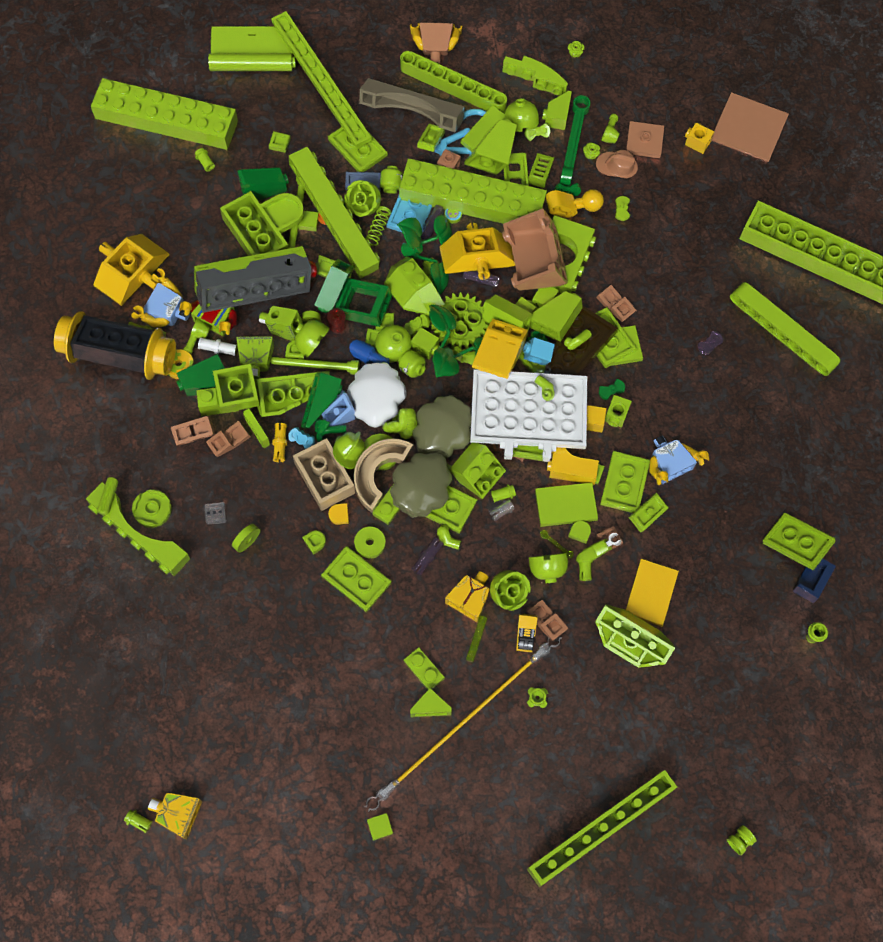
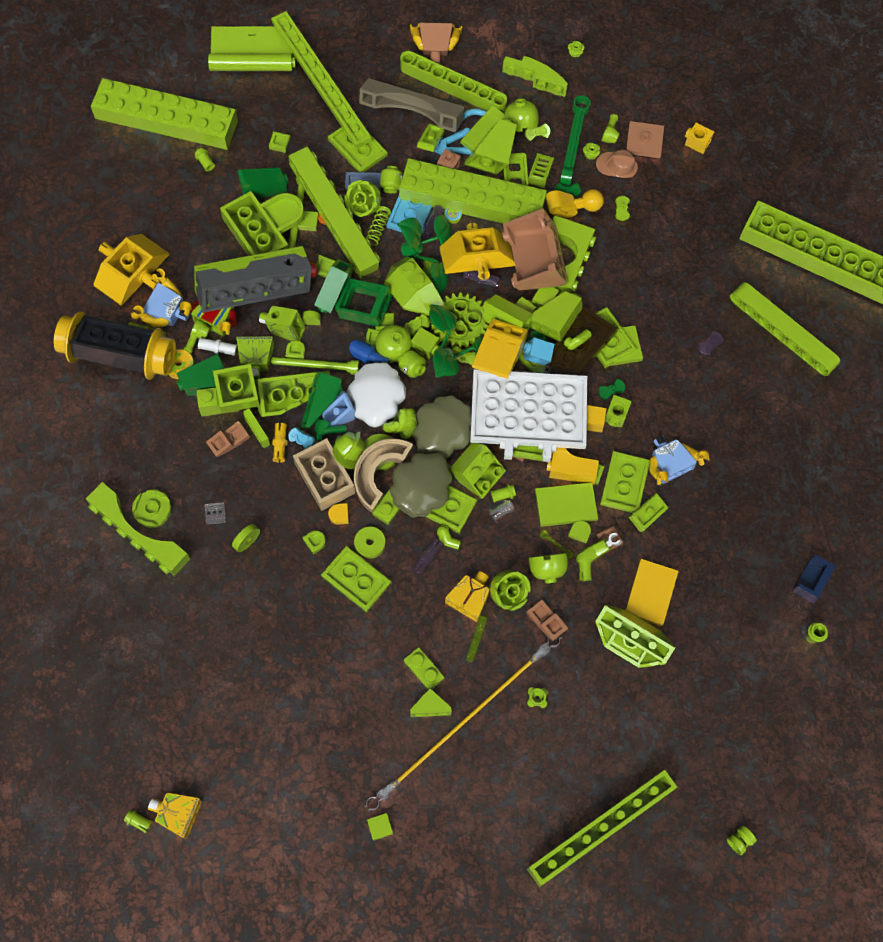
lime axle [97,477,118,515] -> none
nougat brick [171,416,216,446] -> none
lime cylinder [294,320,330,357] -> none
clear red brick [327,308,346,333] -> none
leg [516,613,537,652] -> none
lime arm [534,375,554,401] -> none
lime slope [542,91,572,130] -> none
nougat slope [596,285,637,322] -> none
nougat piece [712,92,789,162] -> none
lime tile [763,512,835,570] -> none

